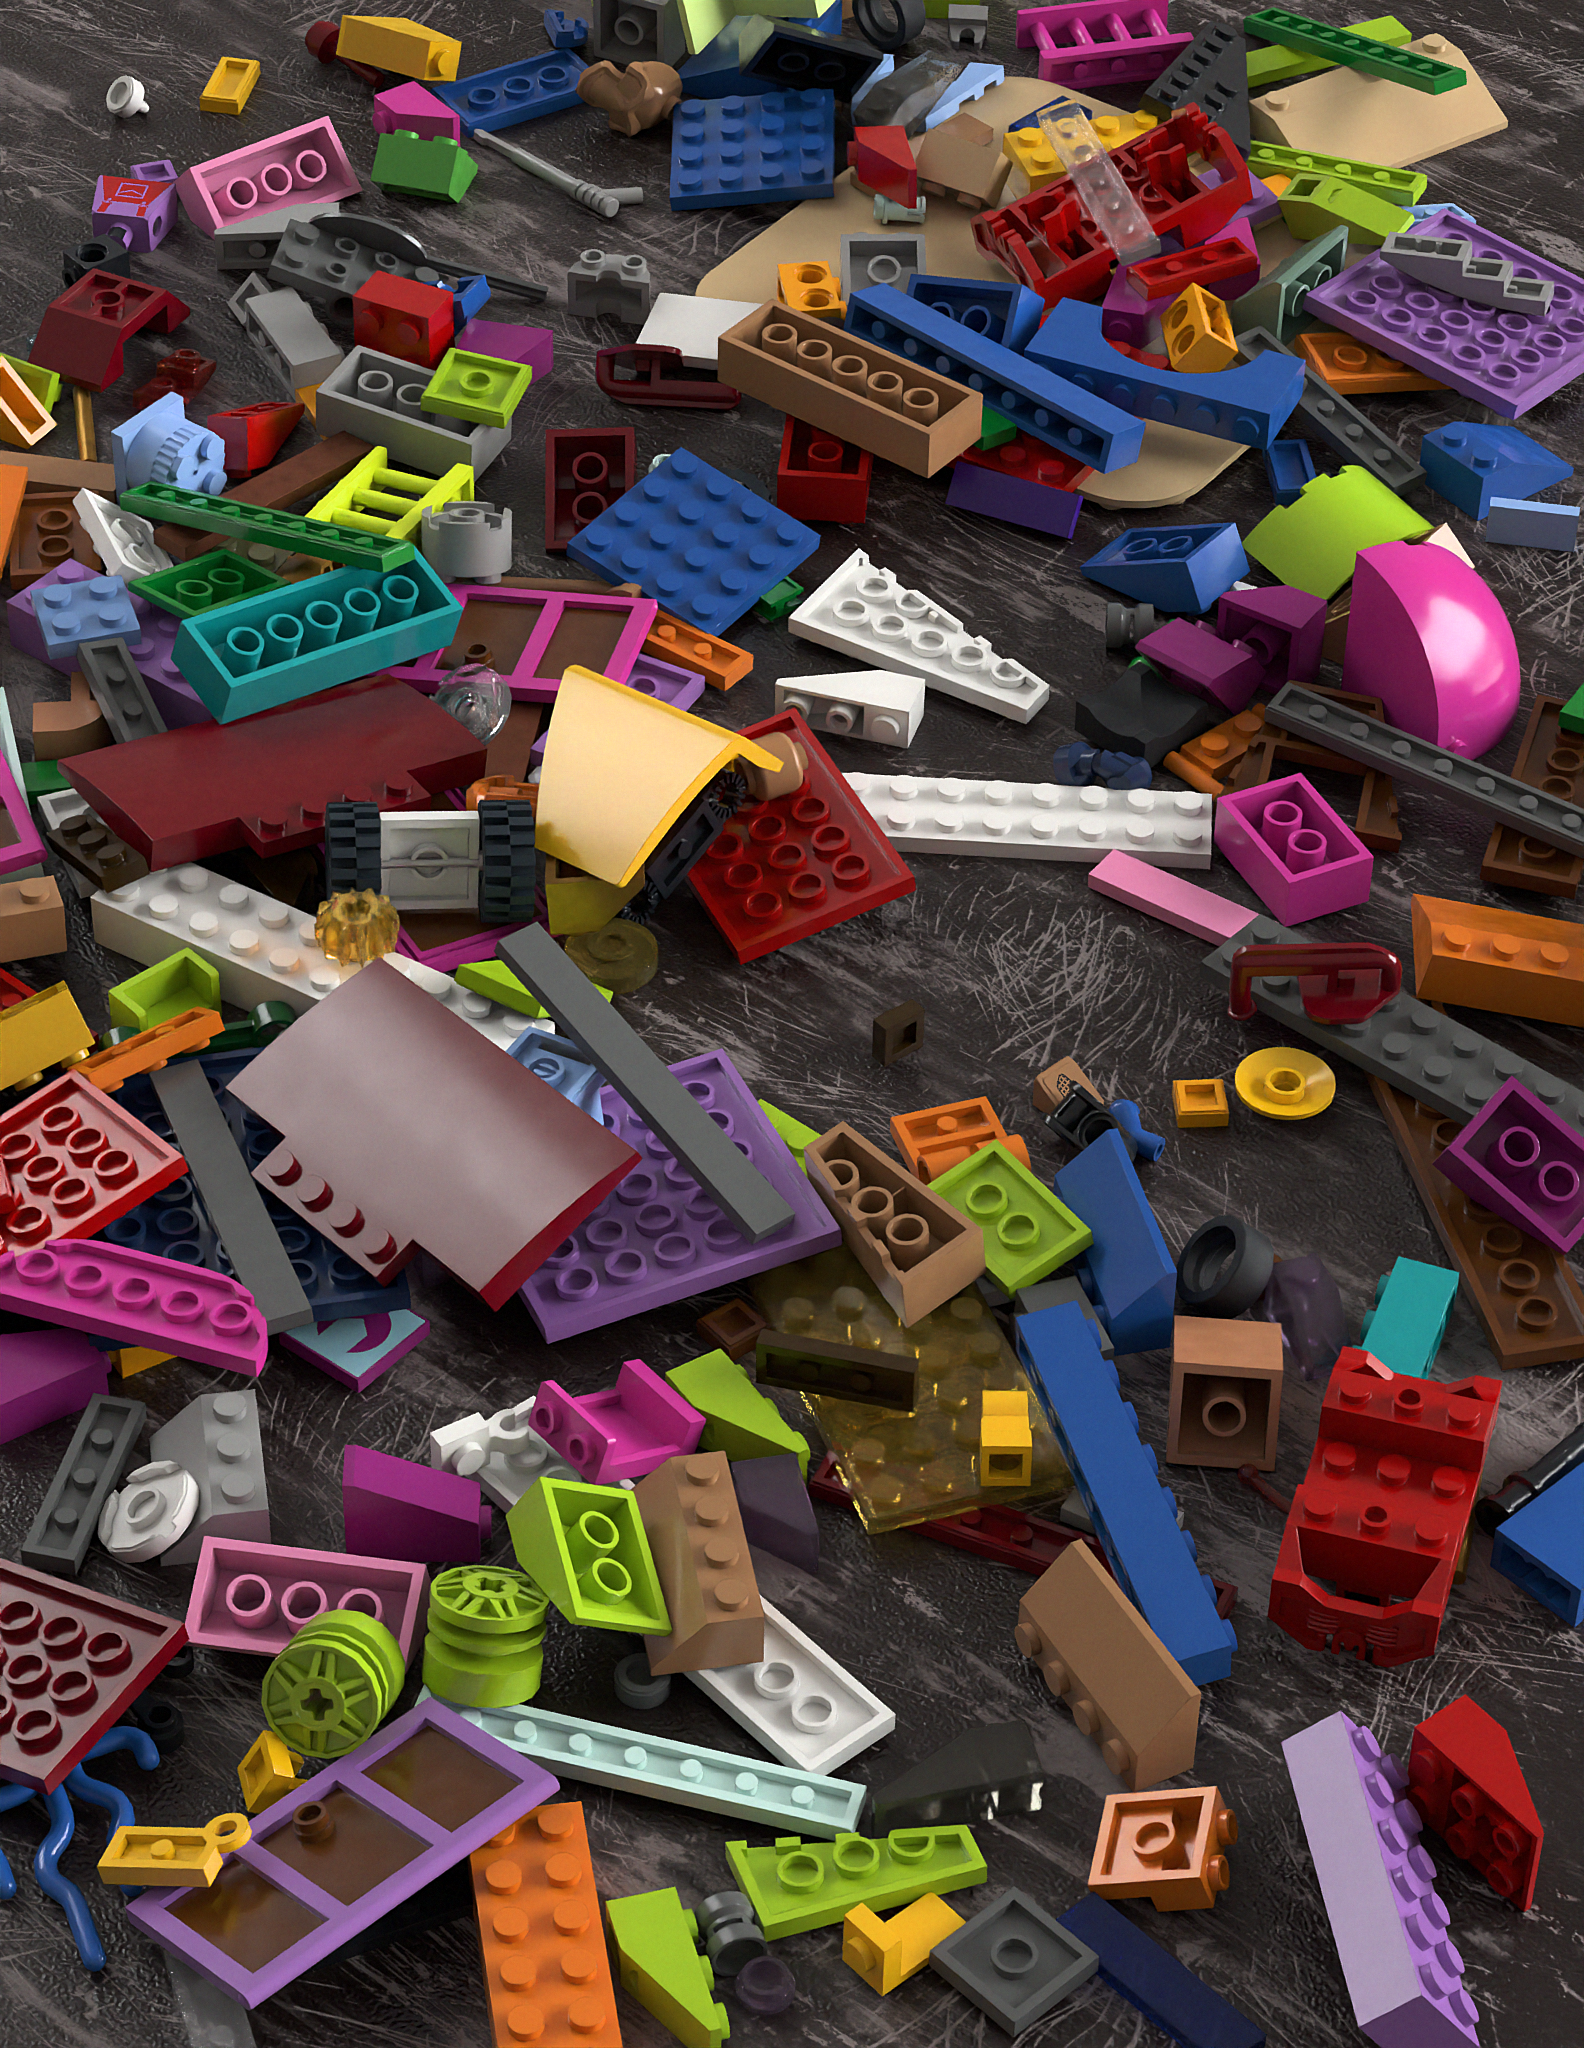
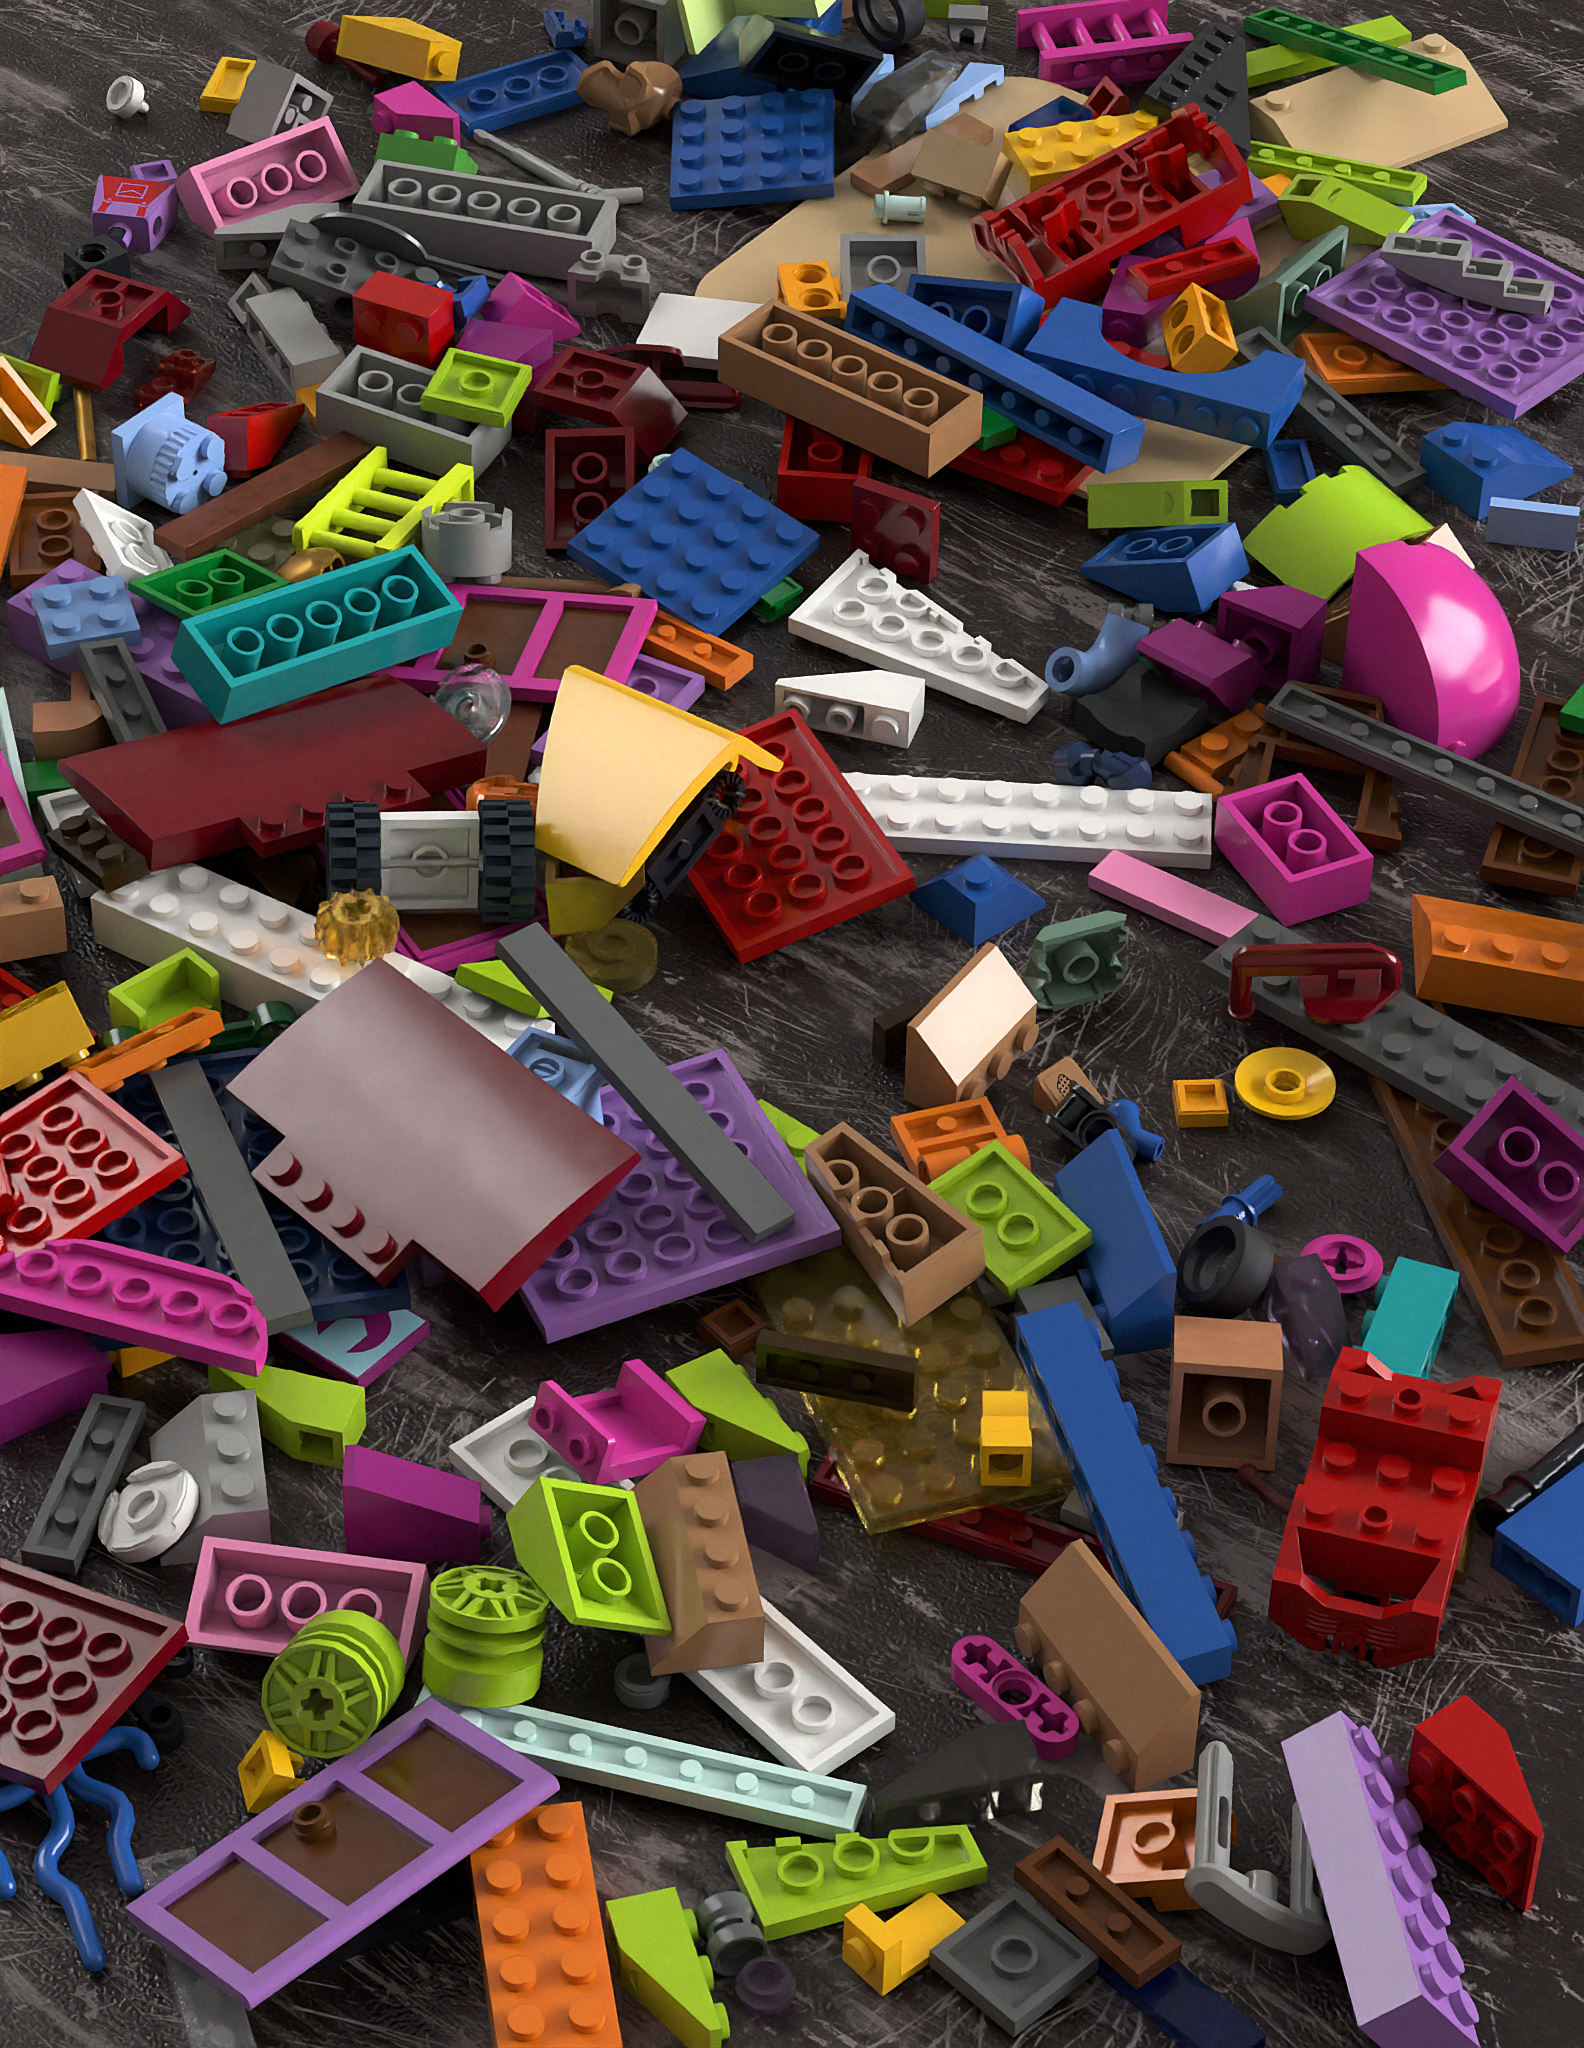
yellow hinge [97,1813,252,1887] -> none
green tile [119,481,415,573] -> none
white plate [430,1409,530,1477] -> none
medium nougat head [733,732,808,801] -> none
red slope [847,125,917,209] -> none
dark purple tile [945,461,1084,539] -> none
clear tile [1036,98,1162,266] -> none
none -> lime slope [208,1364,367,1470]
none -> light grey brick [226,58,334,146]
none -> light grey brick [352,159,616,280]
none -> dark pink slope [479,271,582,342]
none -> dark red slope [512,345,688,465]
none -> dark red plate [850,476,941,584]
none -> slope [904,942,1039,1109]
none -> blue slope [909,852,1046,948]
none -> dark pink beam [951,1635,1079,1761]
none -> reddish brown plate [1014,1834,1182,1989]
none -> sand green slope [1022,910,1128,1011]
none -> medium blue cylinder [1045,612,1150,697]
none -> red slope [1081,75,1130,120]
none -> lime slope [1087,480,1228,529]
none -> light grey piece [1184,1741,1333,1955]
none -> blue axle [1196,1174,1282,1231]
none -> dark pink gear [1299,1234,1383,1302]

